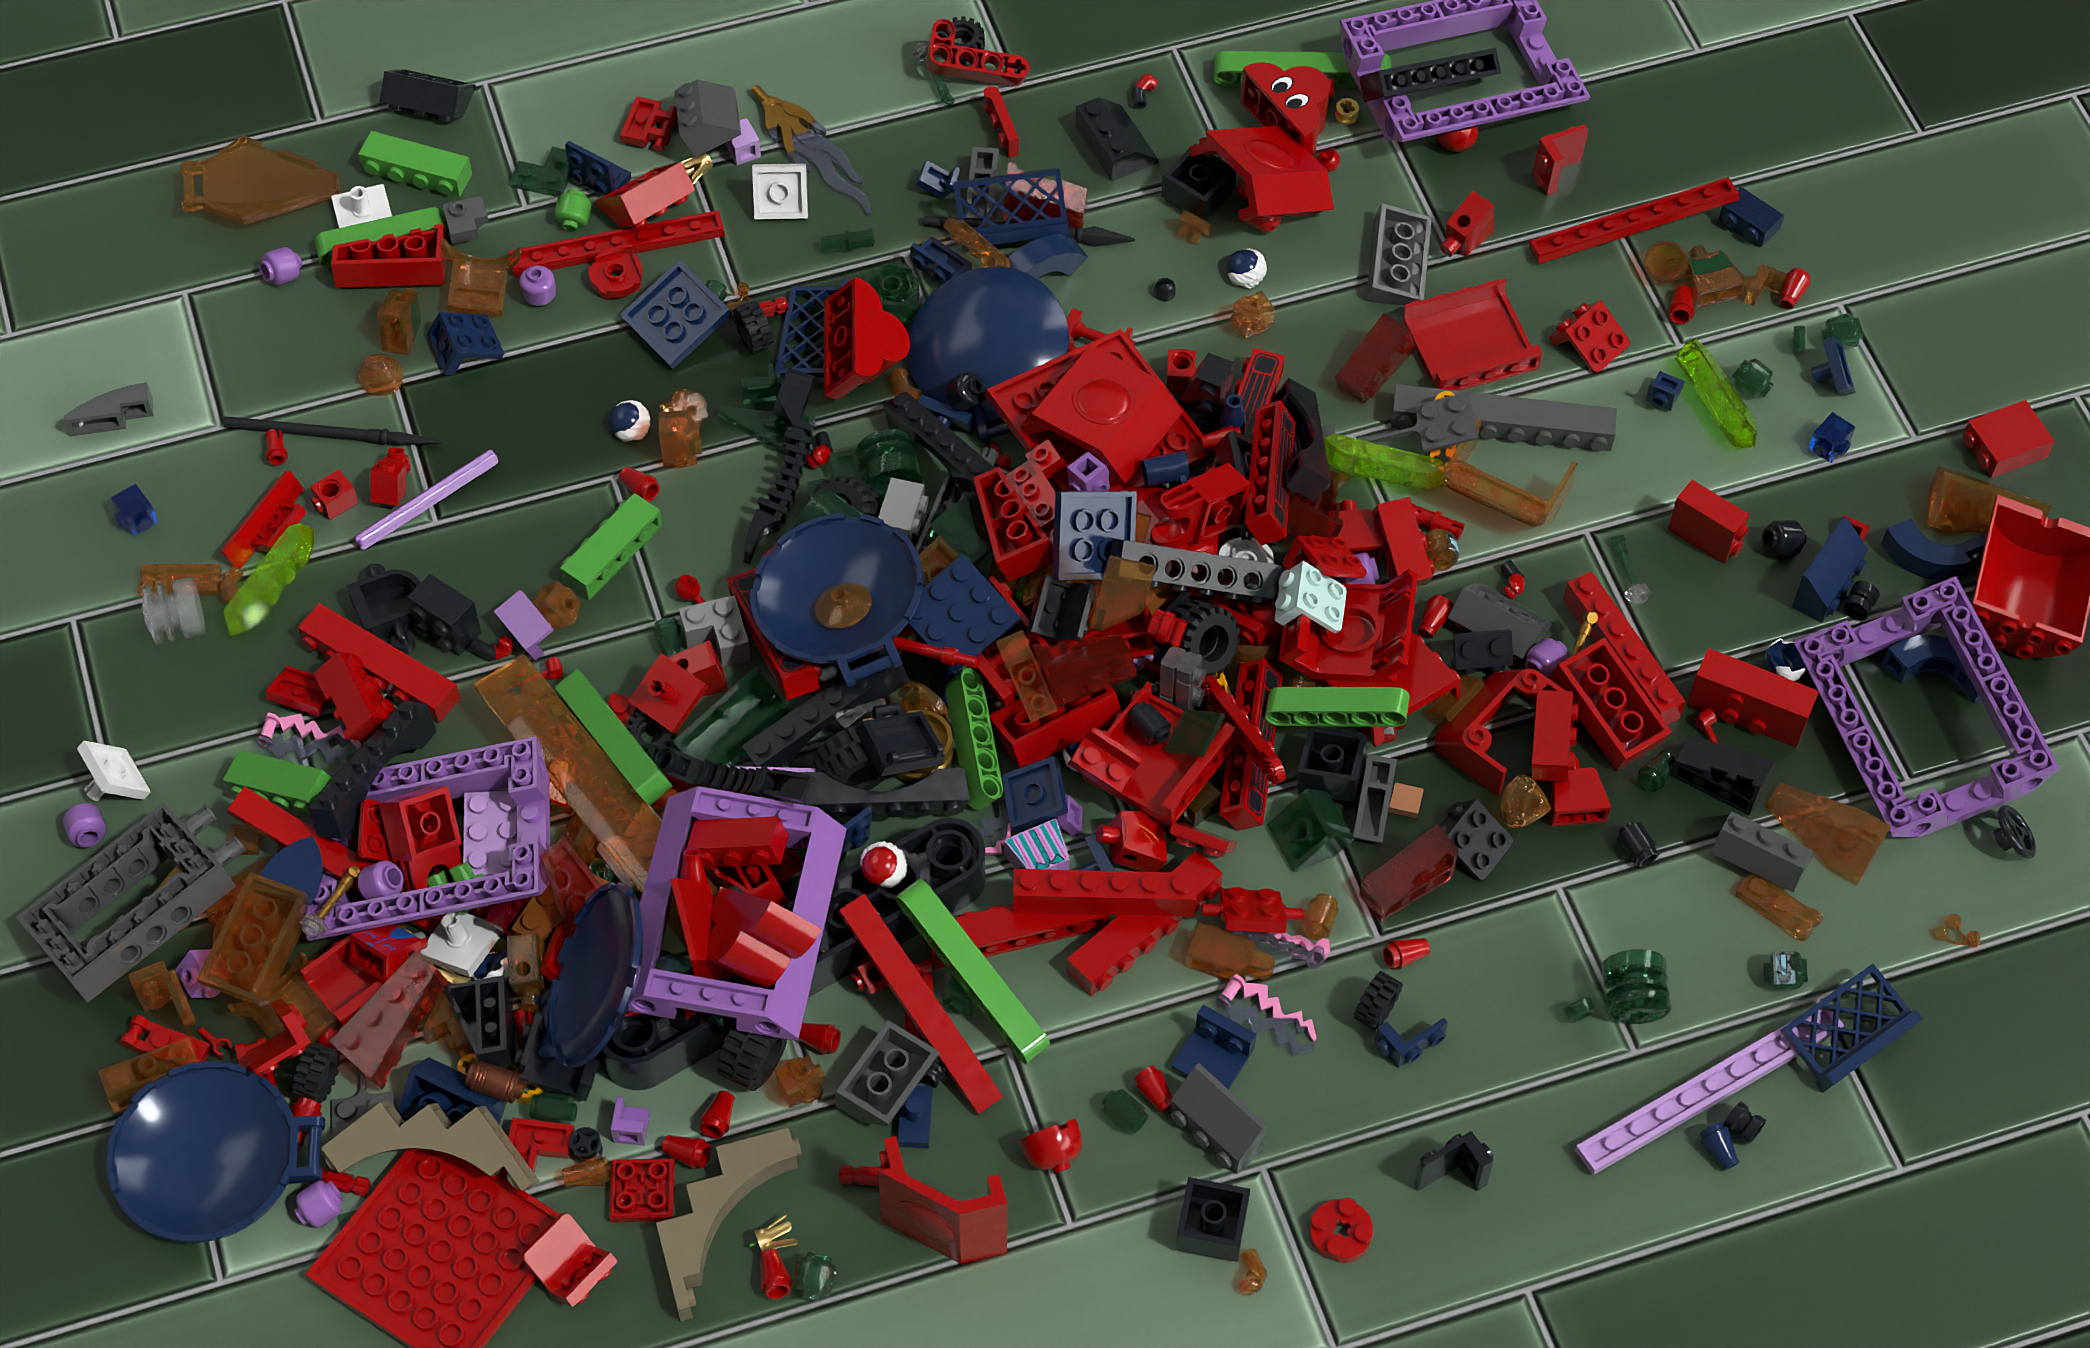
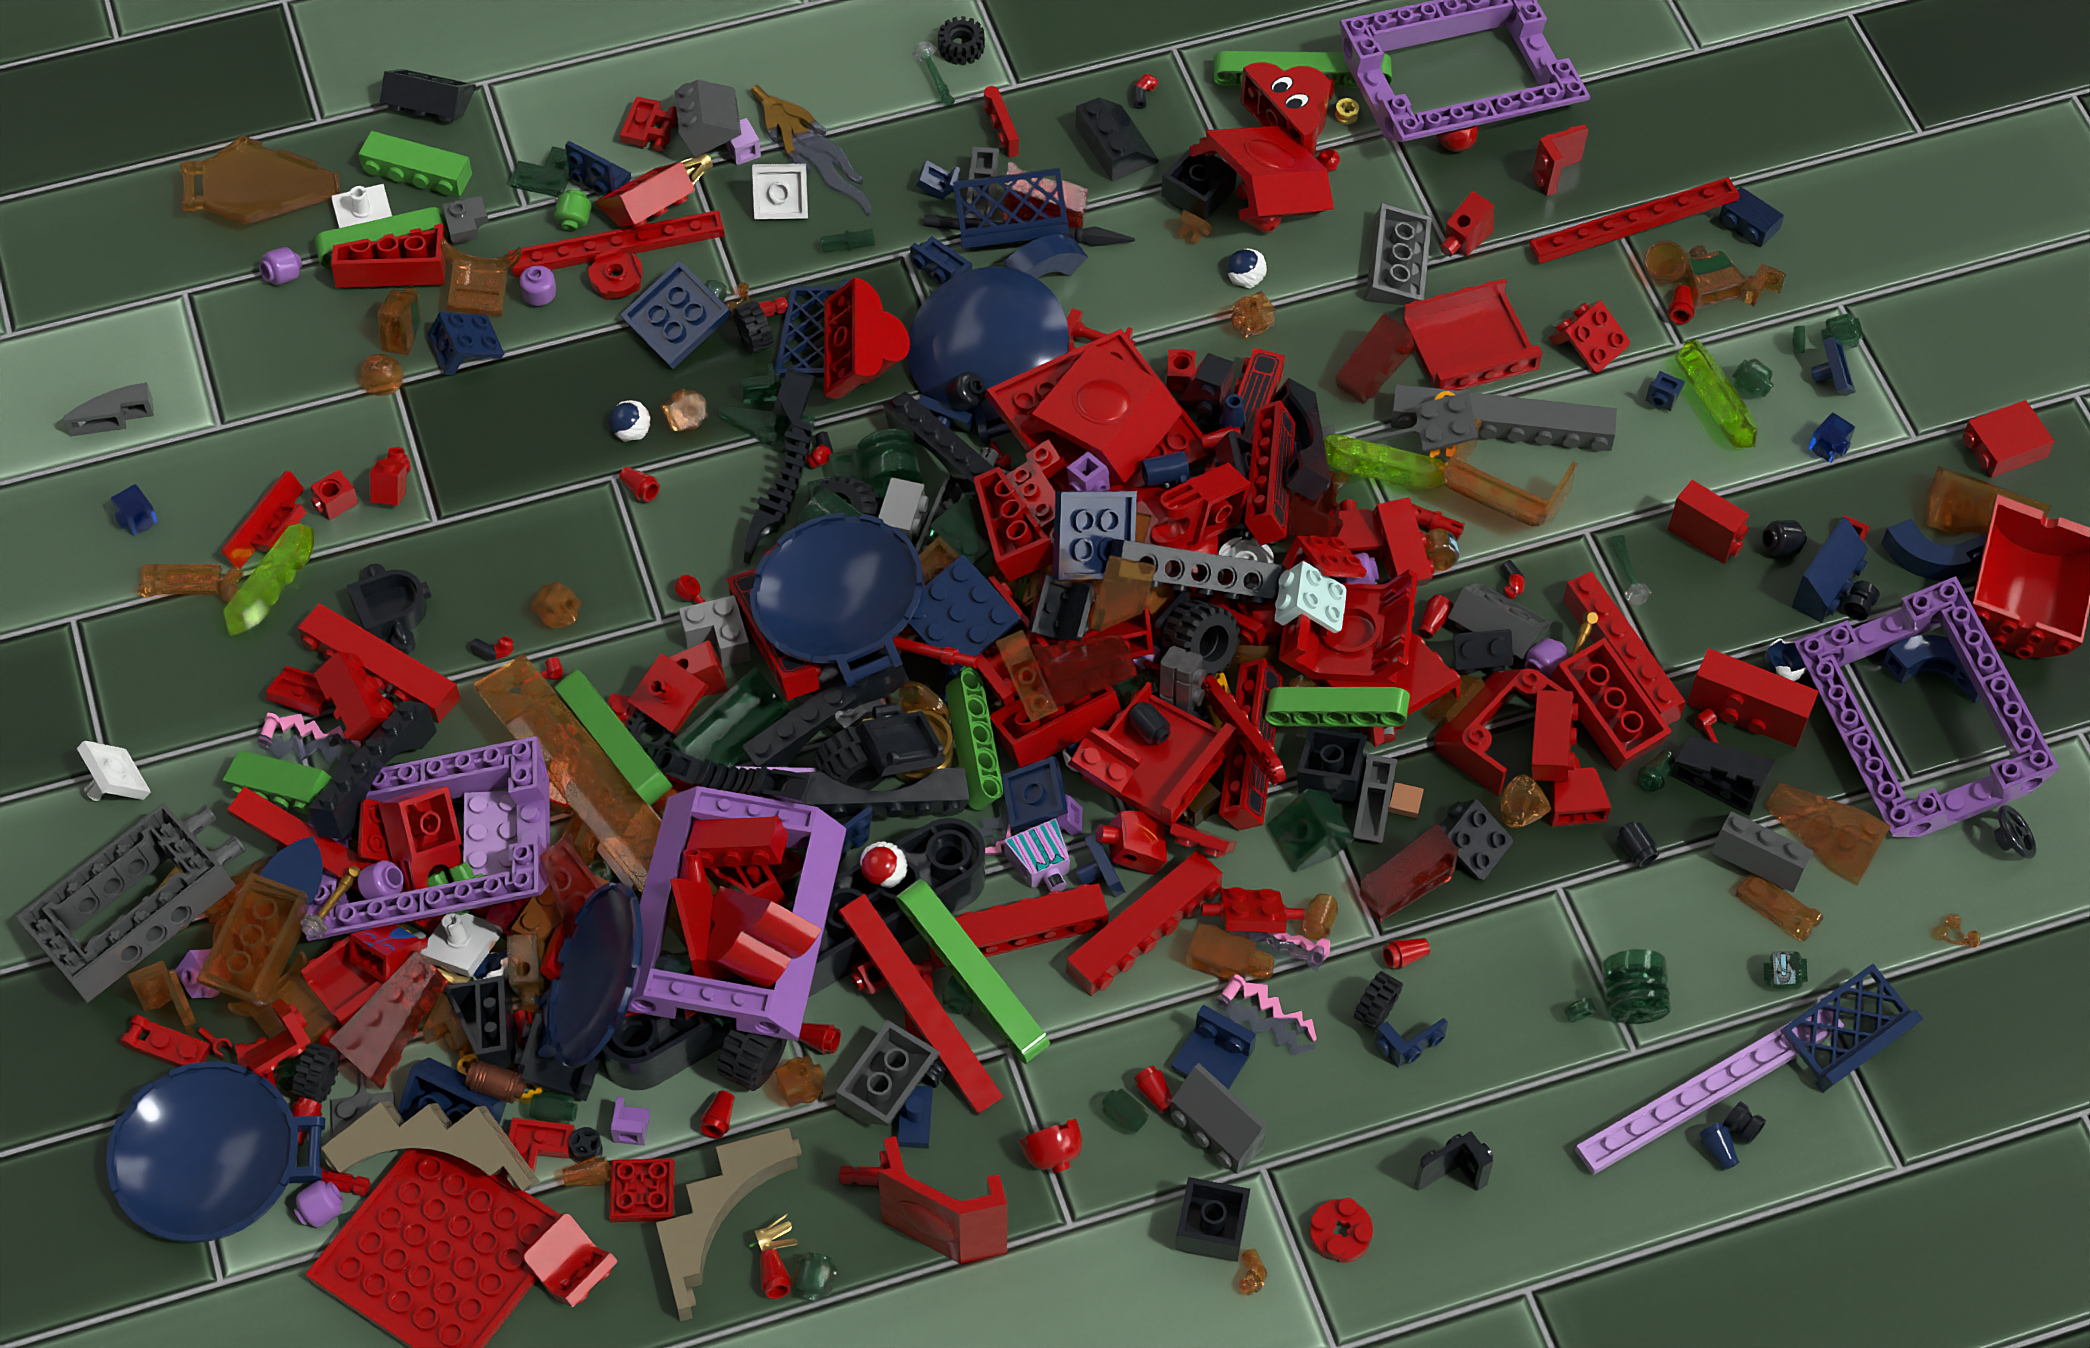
medium lavender head [63,803,106,847] -> none
clear orange slope [98,1037,198,1113] -> none
clear wheel [142,576,206,645] -> none
black piece [223,416,442,445] -> none
clear orange tile [228,824,261,855] -> none
red pin [265,429,288,466] -> none
axle [354,450,498,550] -> none
black brick [407,574,481,656] -> none
medium lavender panel [494,590,553,660] -> none
bright green brick [560,493,663,601] -> none
clear green cone [653,618,681,658] -> none
clear orange brick [659,410,702,467] -> none
red cone [662,1135,711,1169] -> none
clear orange dish [815,582,872,628] -> none
clear green brick [865,262,920,326] -> none
clear orange arm [890,367,922,401] -> none
red beam [926,19,1030,87] -> none
clear orange plate [943,218,1010,268] -> none
red brick [1013,869,1197,917] -> none
red piece [1146,609,1188,647] -> none
black hinge [1154,278,1176,302] -> none
piece [1164,709,1225,757] -> none
black brick [1359,48,1501,102] -> none
red cone [1778,268,1811,309] -> none

